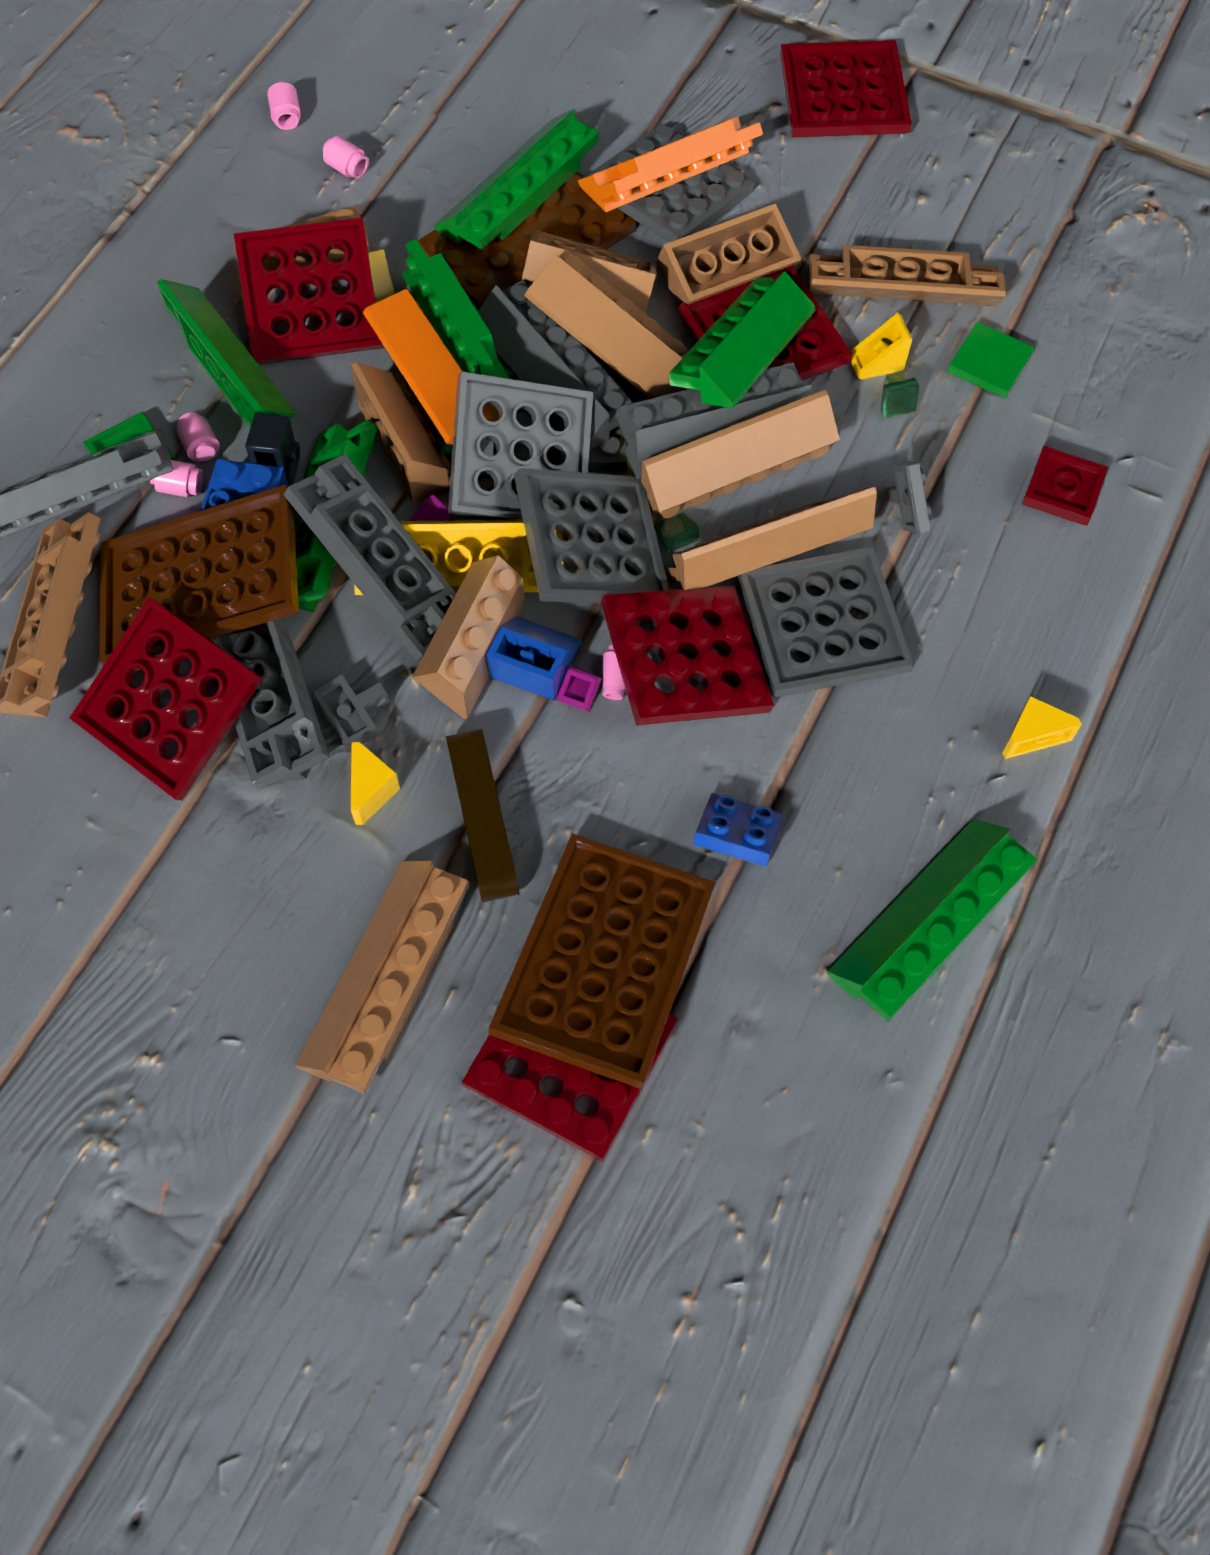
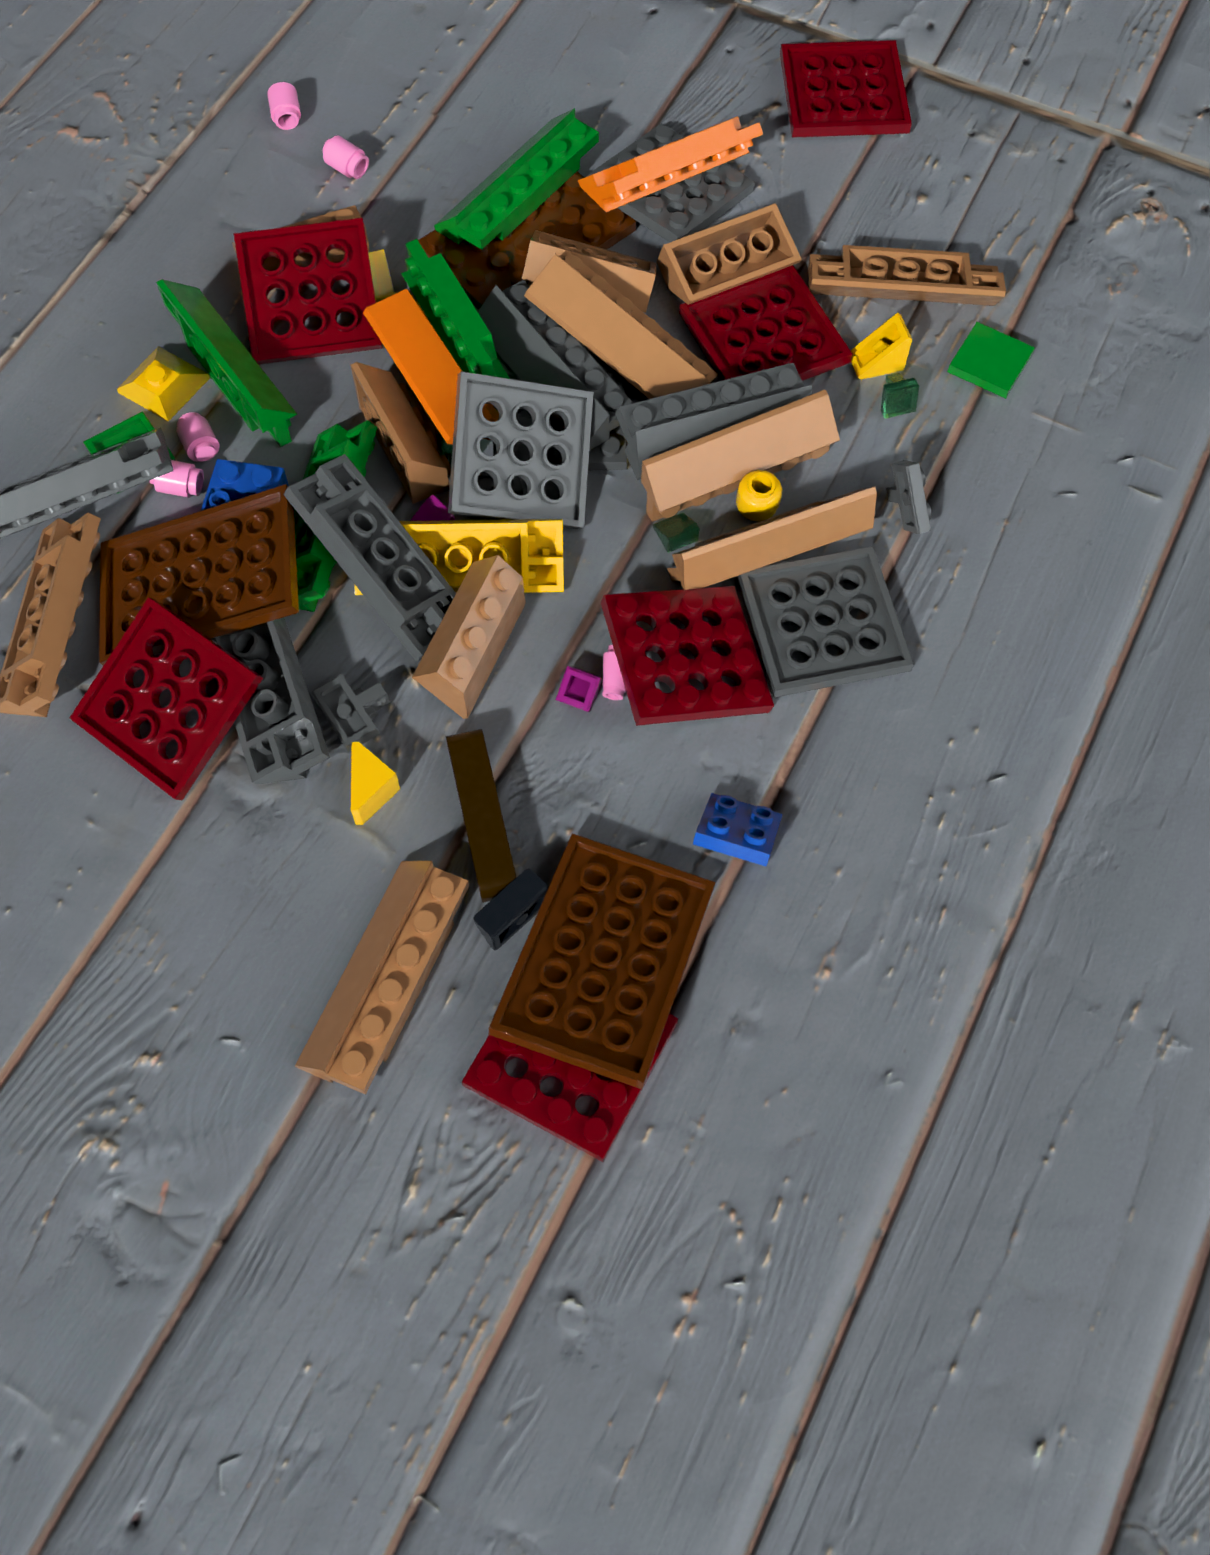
black brick [245,413,300,486] -> none
blue slope [486,616,582,700] -> none
dark grey piece [514,468,669,603] -> none
green slope [669,271,815,409] -> none
green slope [826,820,1038,1022] -> none
yellow slope [1002,696,1082,759] -> none
dark red plate [1022,446,1108,526] -> none
none -> yellow slope [117,346,210,422]
none -> black slope [473,869,548,951]
none -> yellow head [736,470,782,521]

